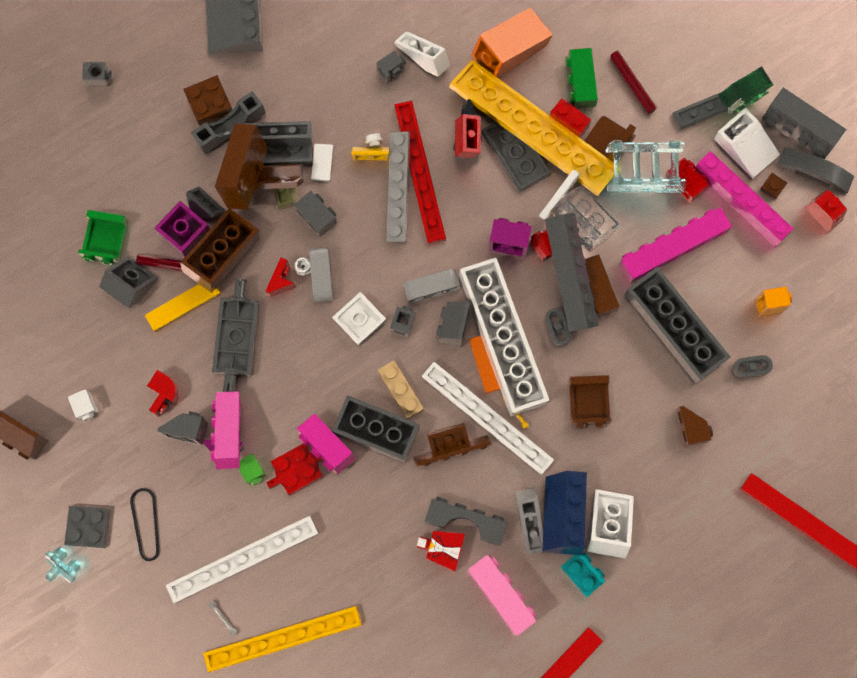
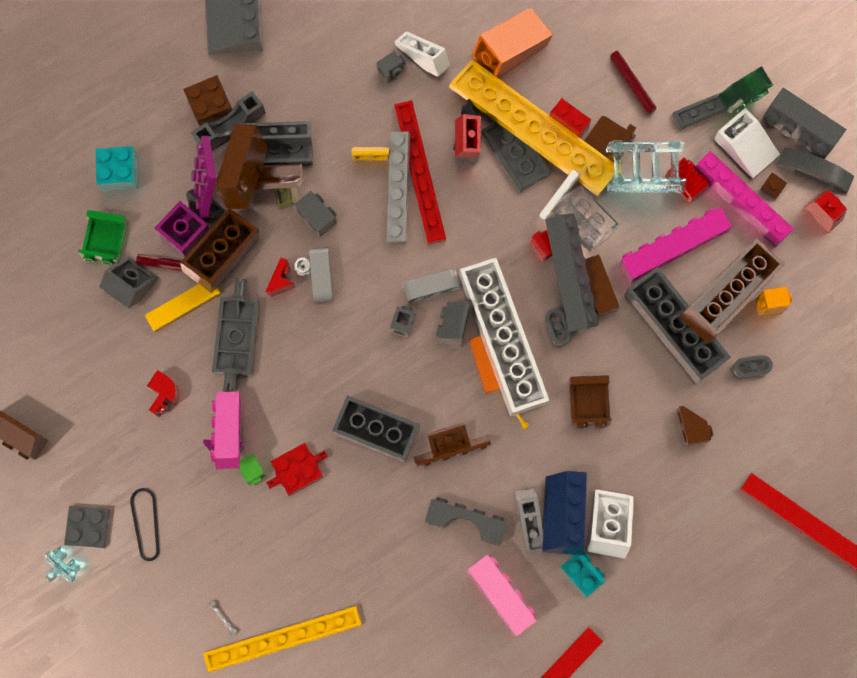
white brick [68,389,98,421] -> none
dark grey brick [82,62,112,87] -> none
dark grey slope [158,411,208,445] -> none
white plate [166,516,319,603] -> none
dark pink brick [297,413,355,475] -> none
white tile [311,144,334,182] -> none
white plate [332,292,386,346] -> none
white plate [365,133,383,147] -> none
tan plate [378,360,424,419] -> none
red torso [417,531,465,572] -> none
white plate [422,362,554,476] -> none
magenta brick [489,218,532,258] -> none
green brick [565,48,598,108] -> none
none -> teal brick [95,146,139,191]
none -> magenta plate [191,136,216,217]
none -> reddish brown brick [679,238,785,344]

